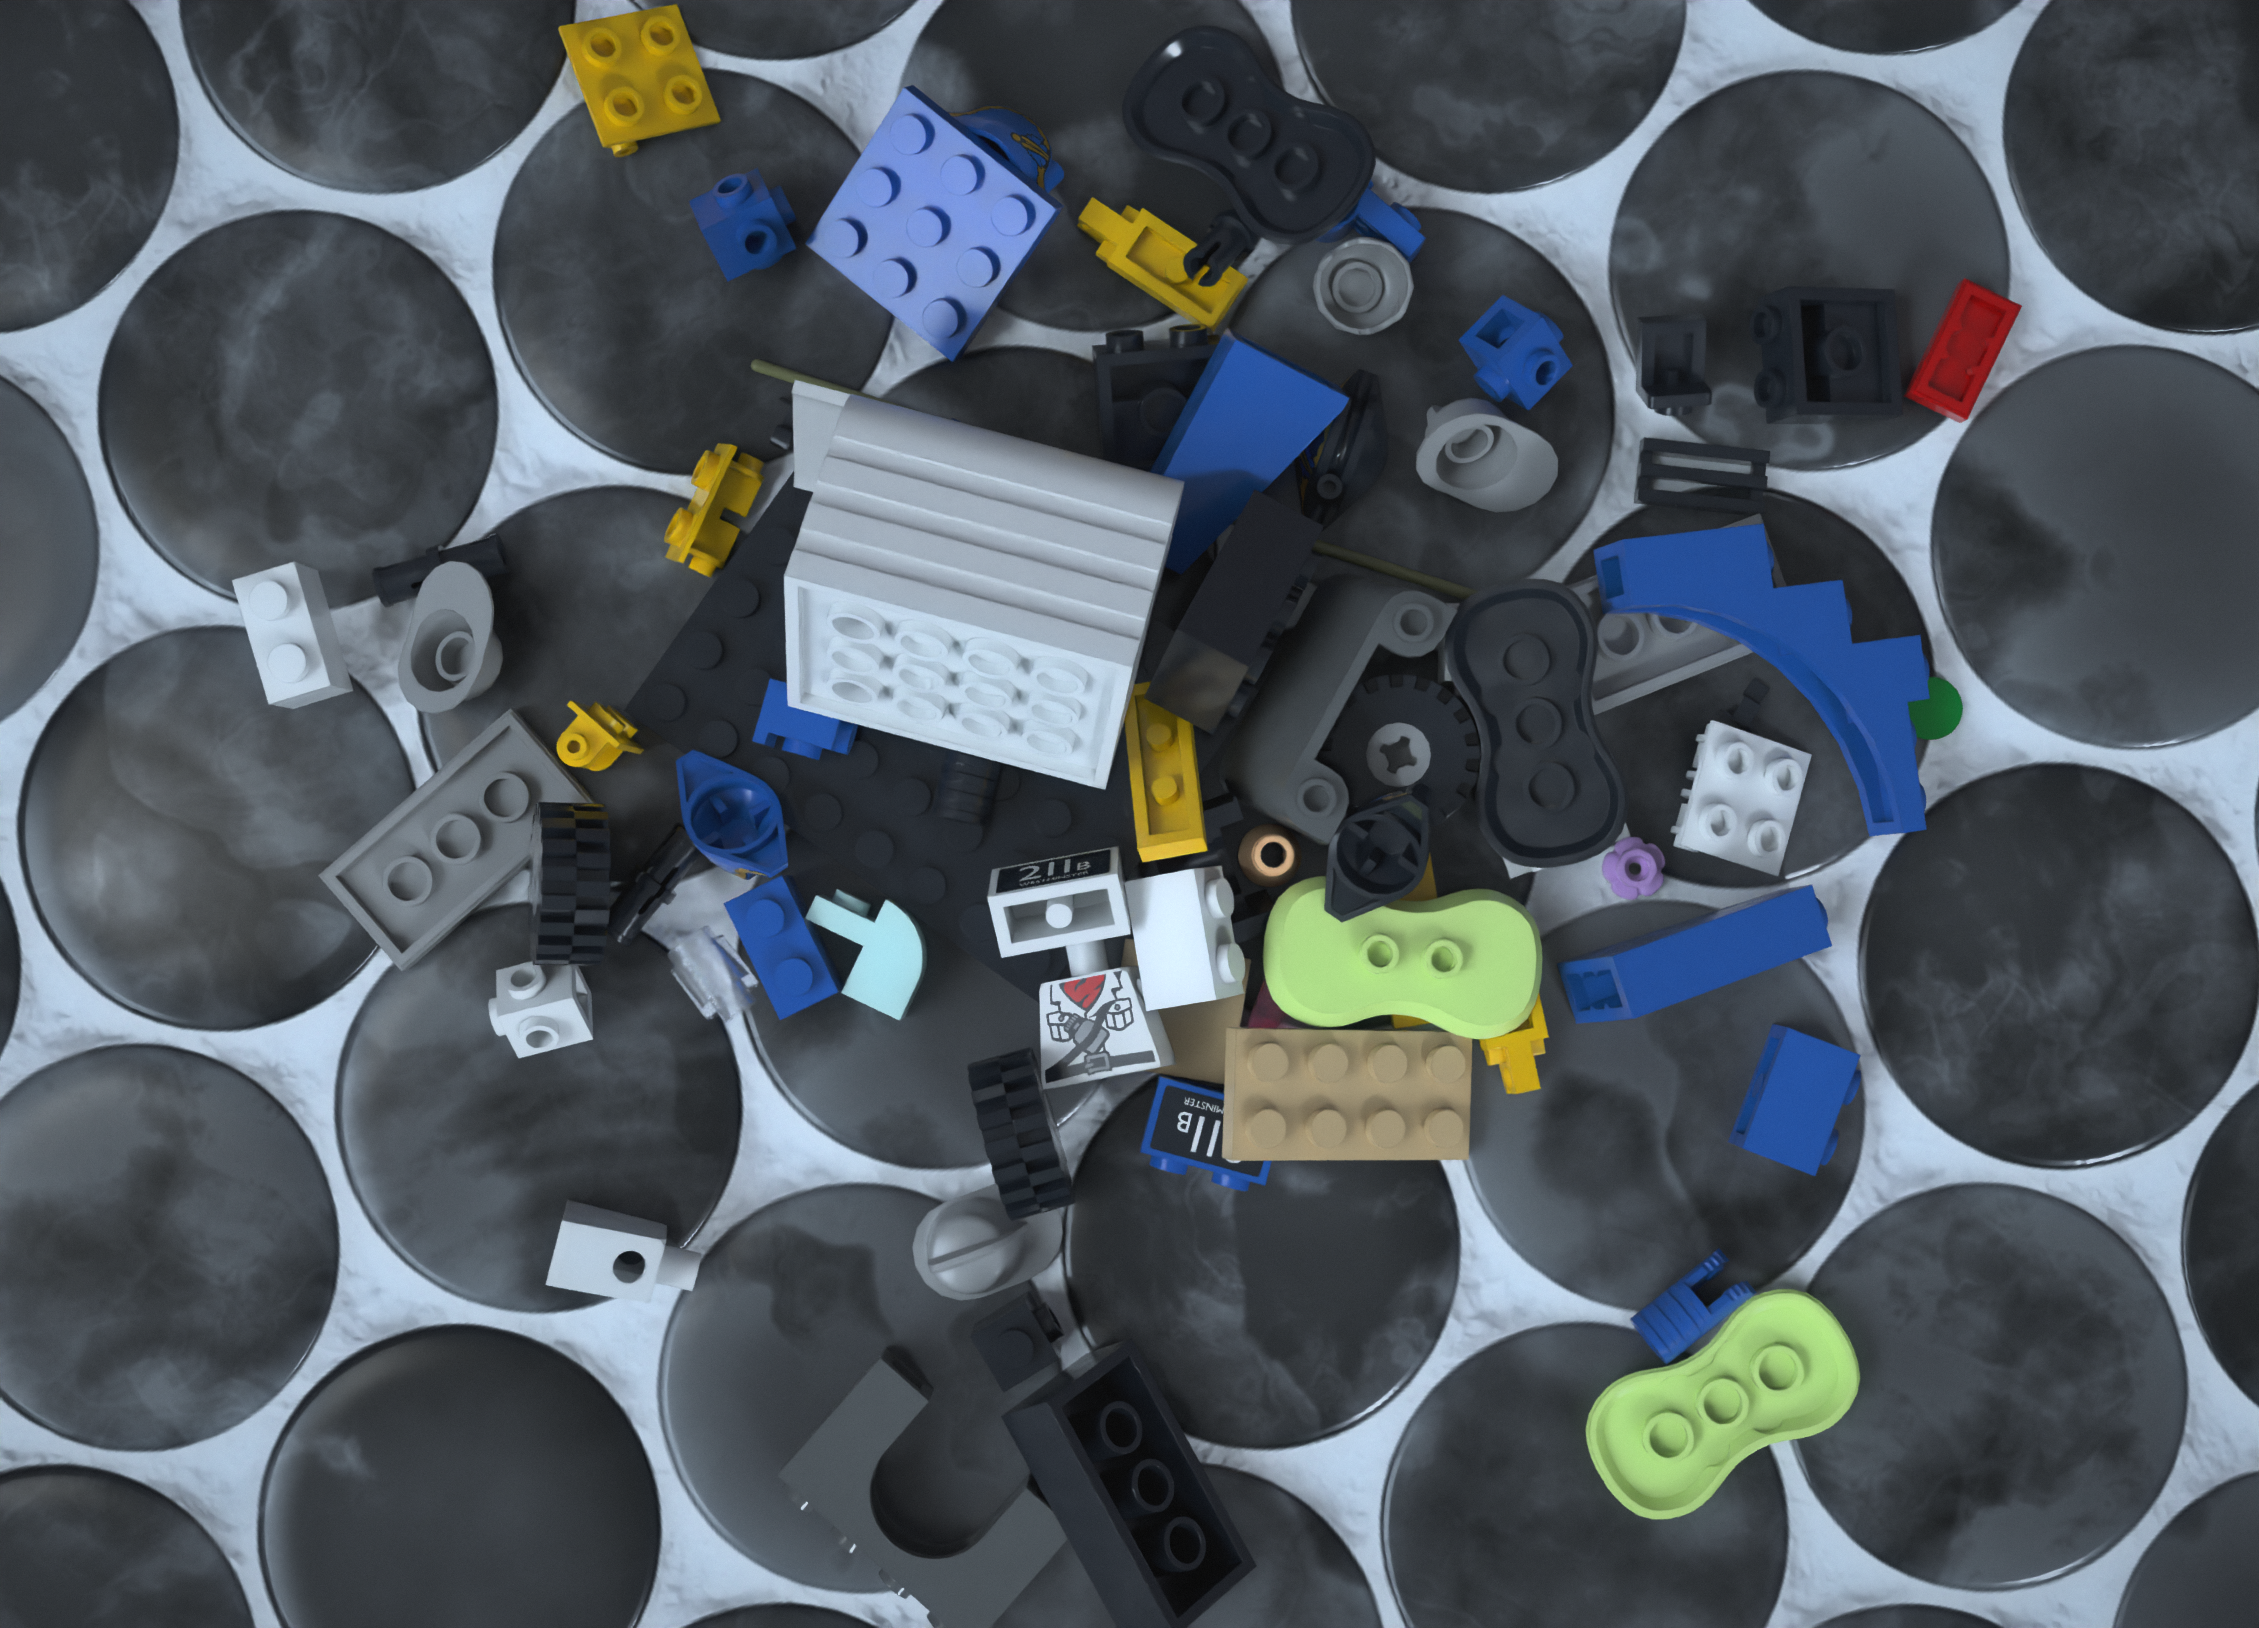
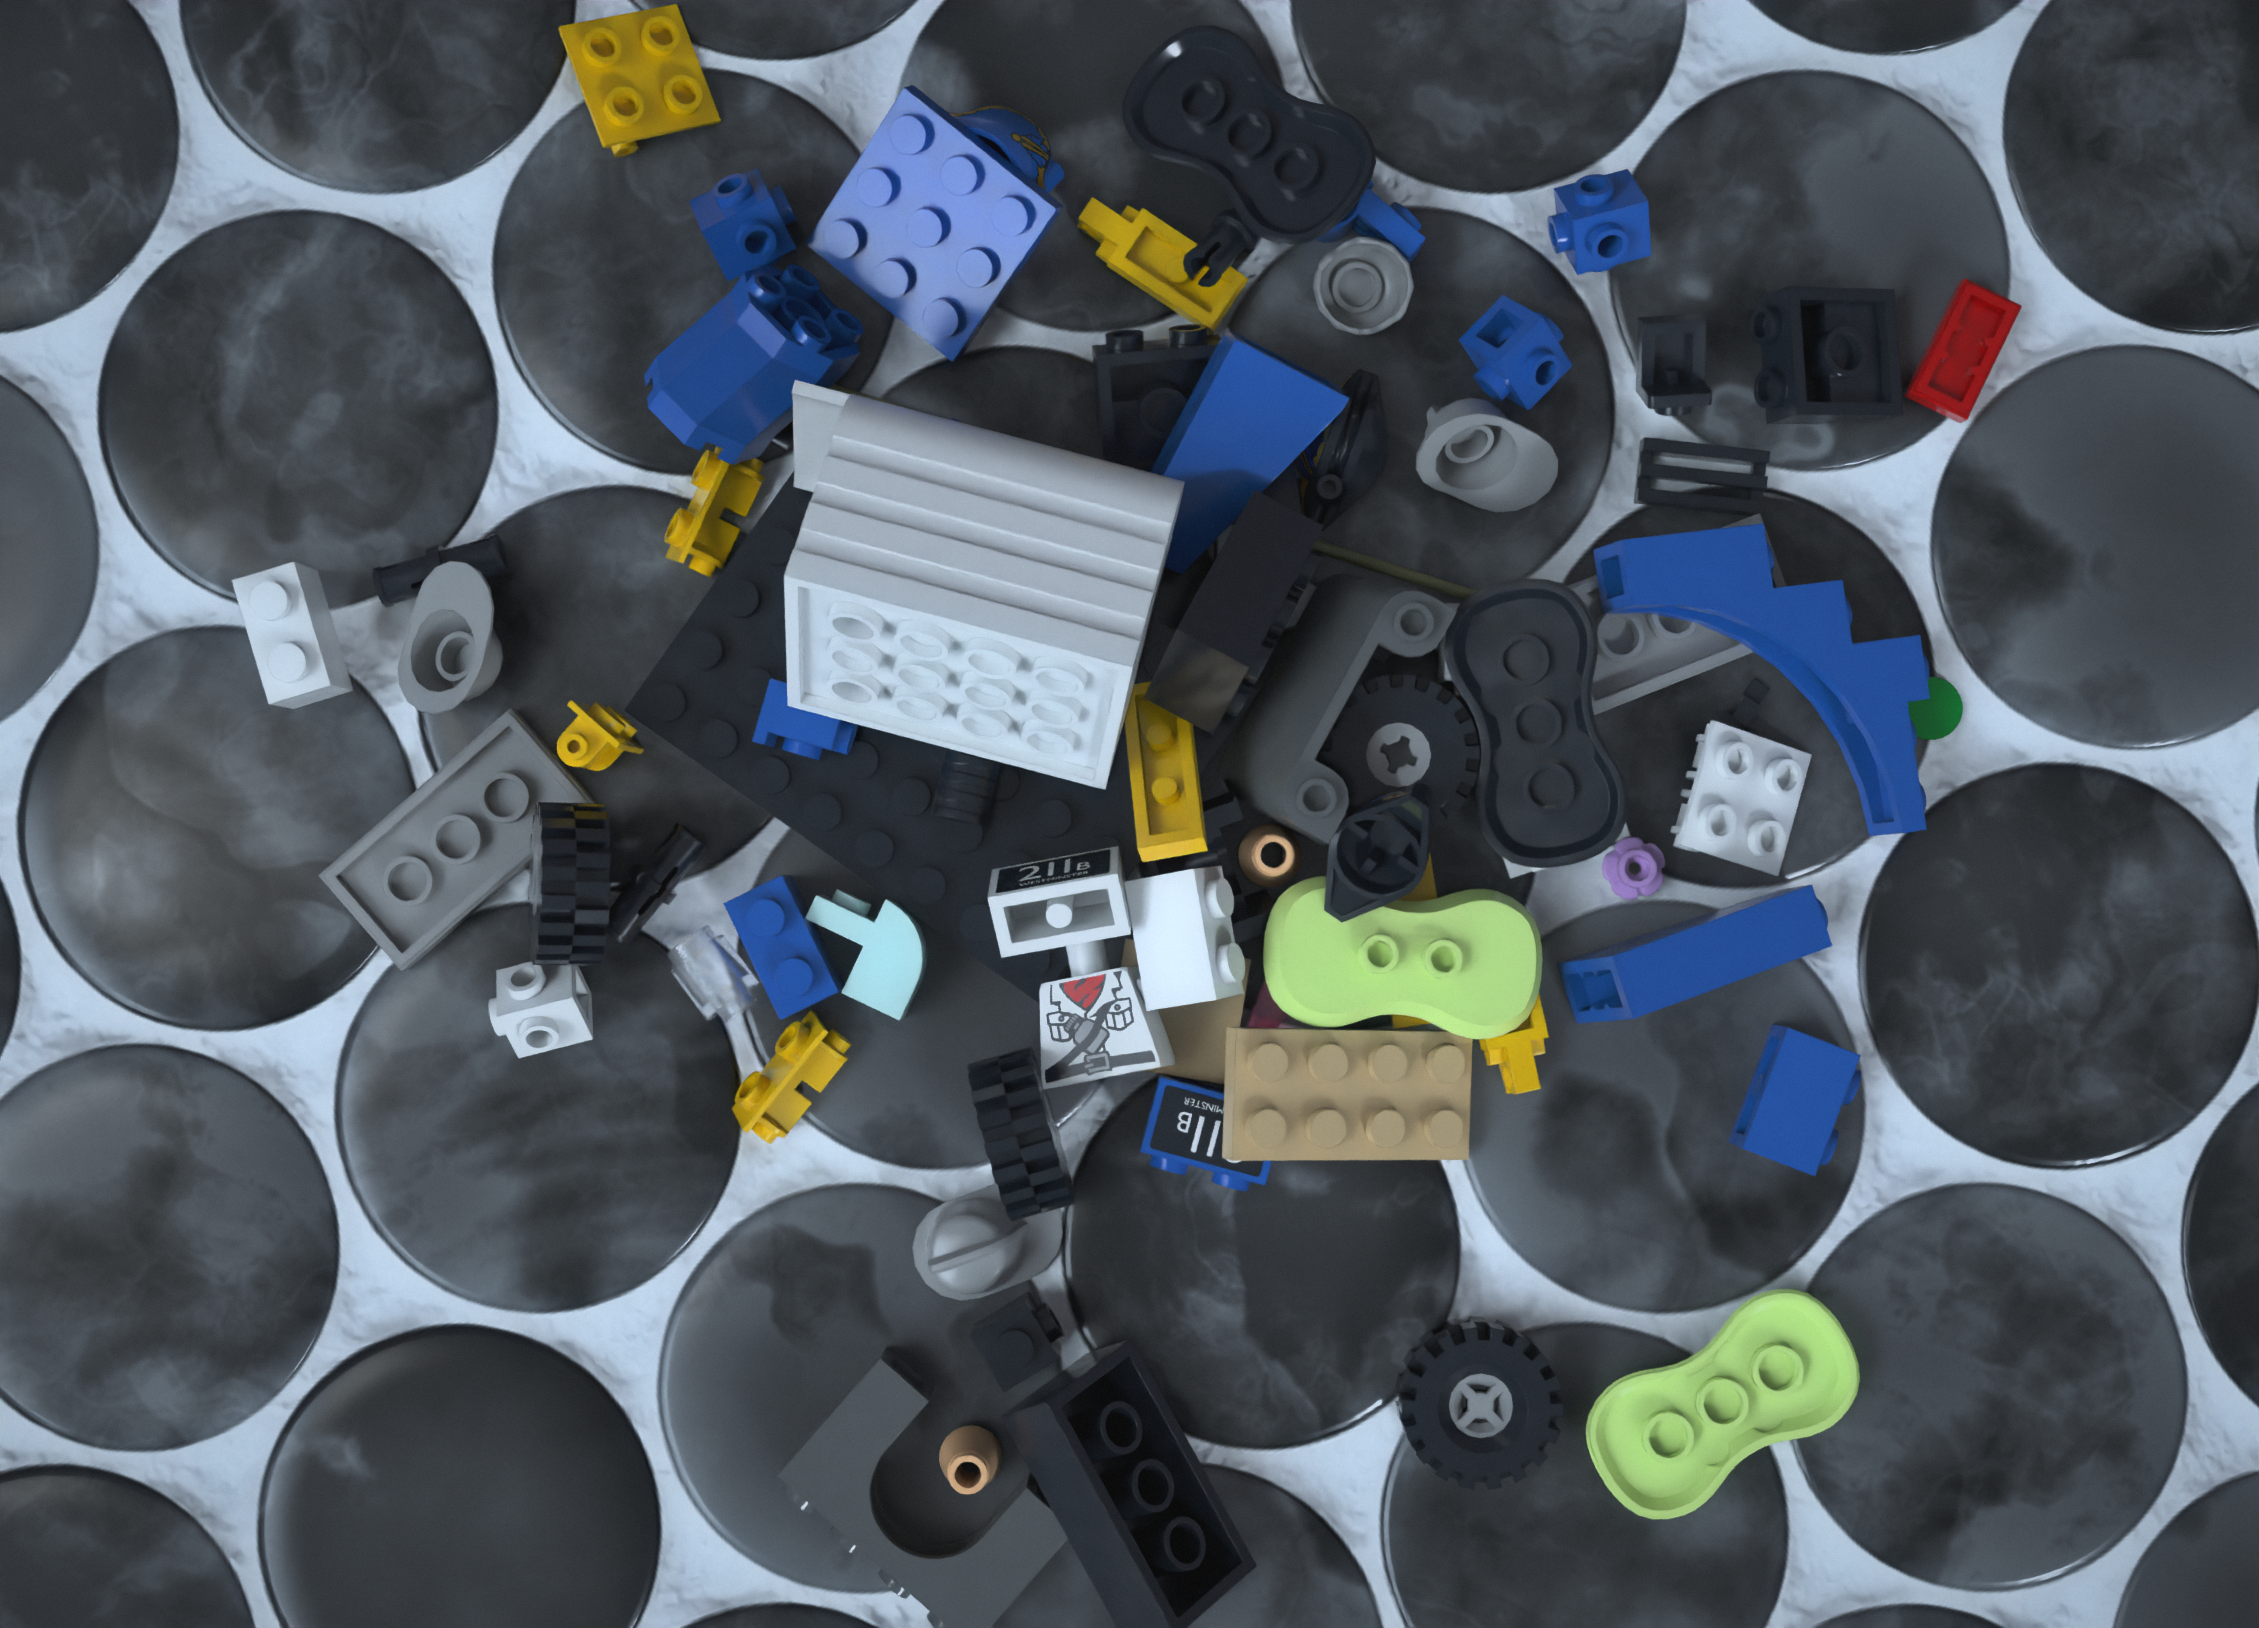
white torso [546,1200,701,1303] -> none
blue hat [676,749,788,880] -> none
blue hinge [1630,1248,1757,1365] -> none
none -> blue brick [644,264,864,465]
none -> yellow hinge [732,1010,852,1144]
none -> light nougat cone [939,1425,1003,1495]
none -> black wheel [1395,1316,1564,1490]
none -> blue brick [1547,169,1651,275]

